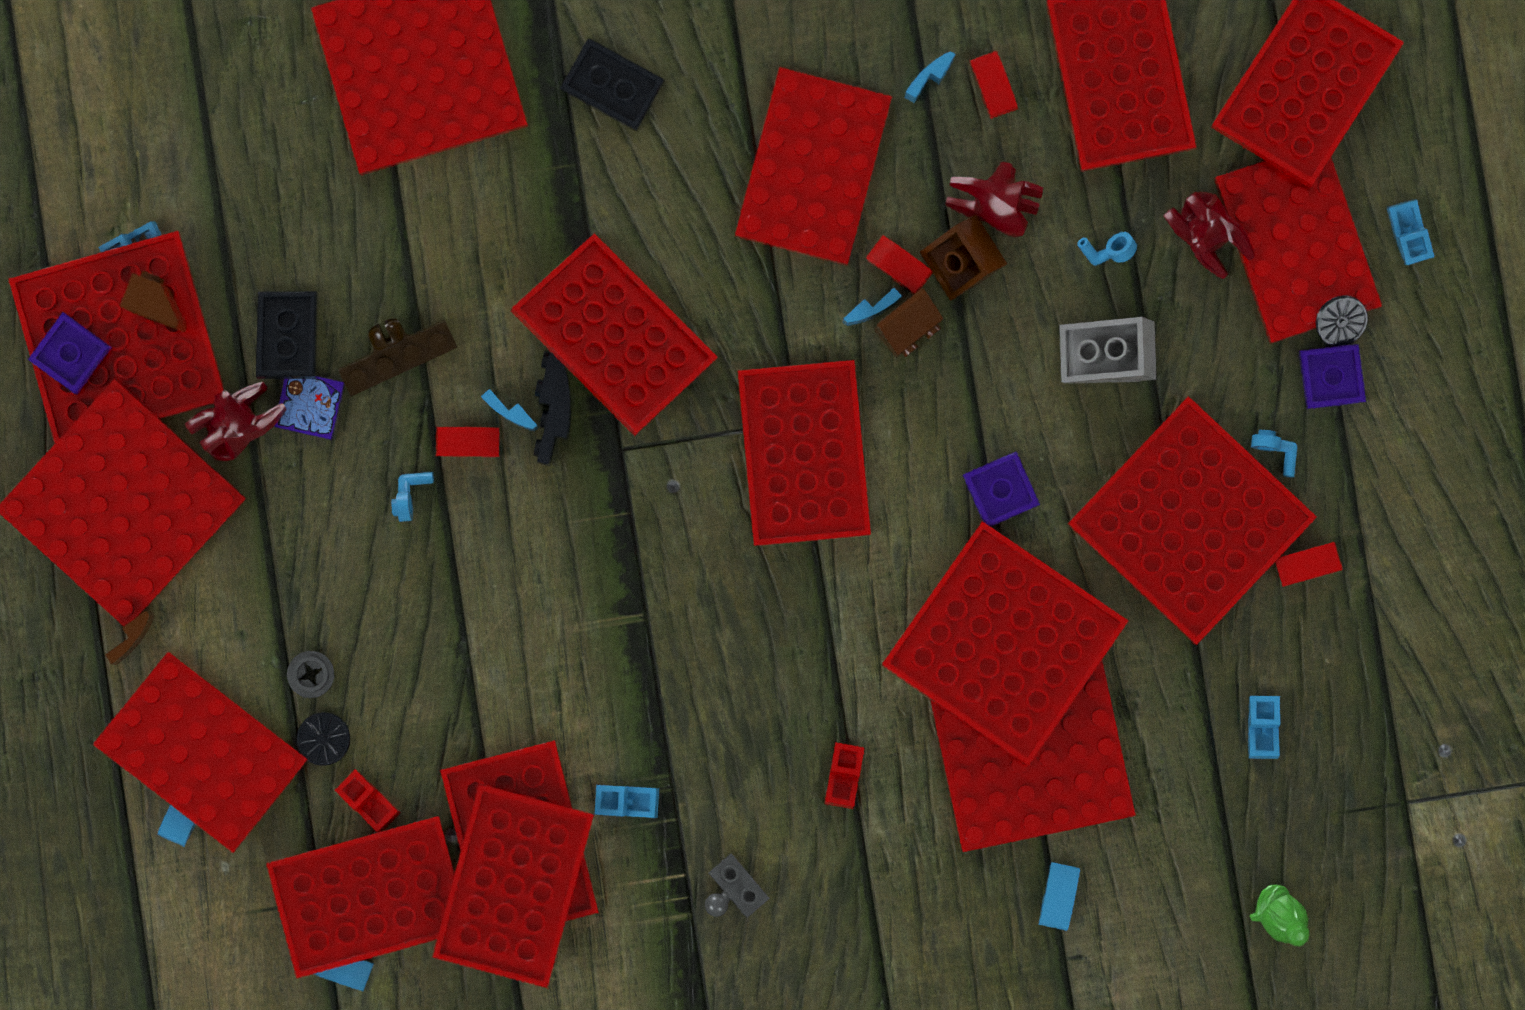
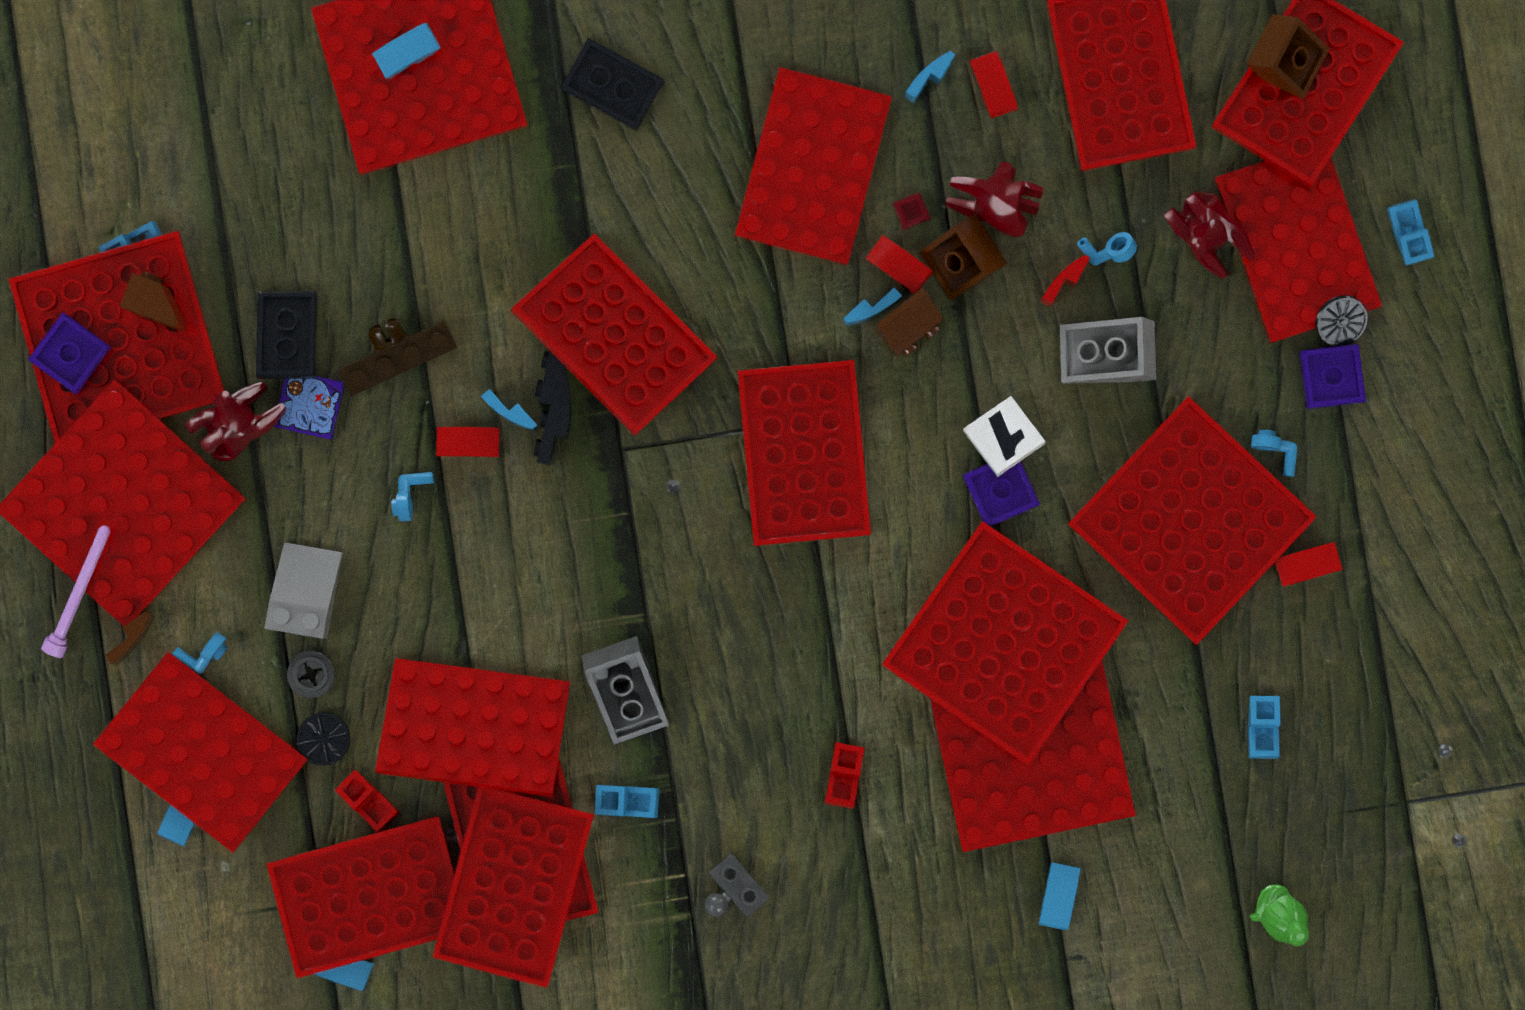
none -> lavender piece [41,526,110,658]
none -> dark azure plate [172,632,228,675]
none -> light grey slope [264,542,343,639]
none -> dark azure slope [372,23,441,79]
none -> red plate [375,658,570,797]
none -> dark grey slope [582,636,669,745]
none -> dark red tile [892,192,931,231]
none -> white tile [963,396,1045,477]
none -> red slope [1040,255,1090,307]
none -> reddish brown slope [1246,14,1330,99]

